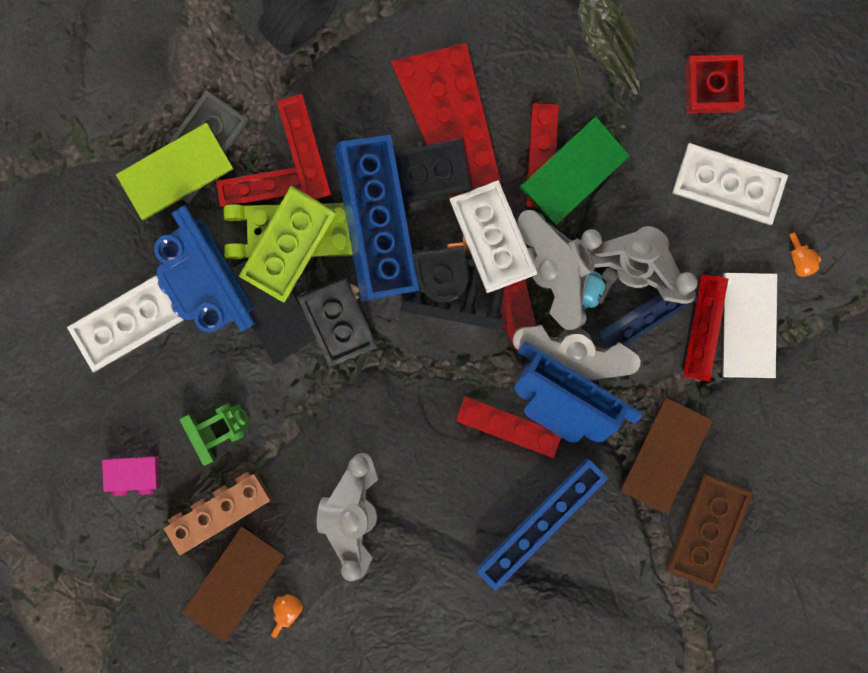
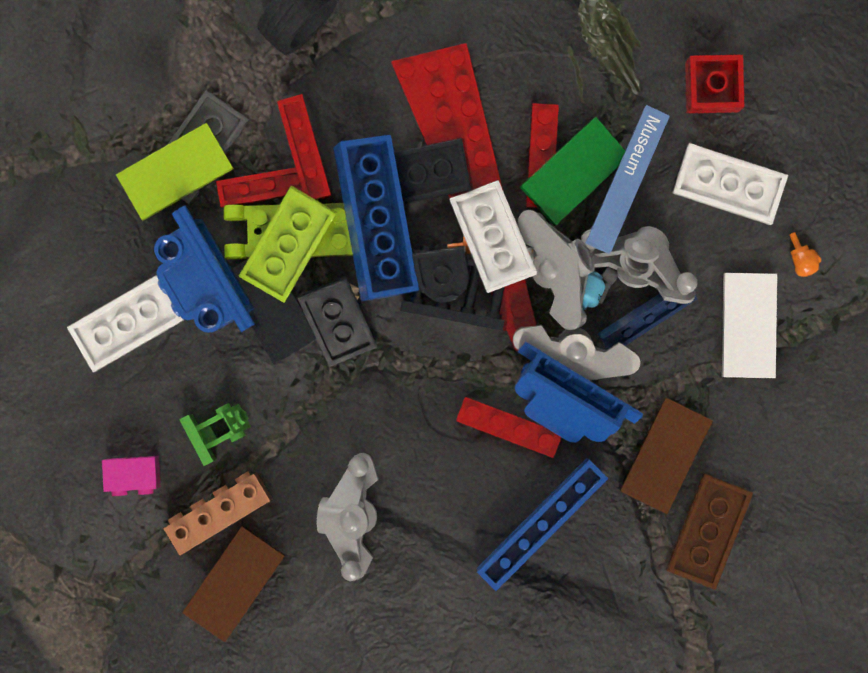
orange piece [271,594,303,638] -> none
red plate [683,275,729,382] -> none
none -> medium blue tile [585,105,670,254]

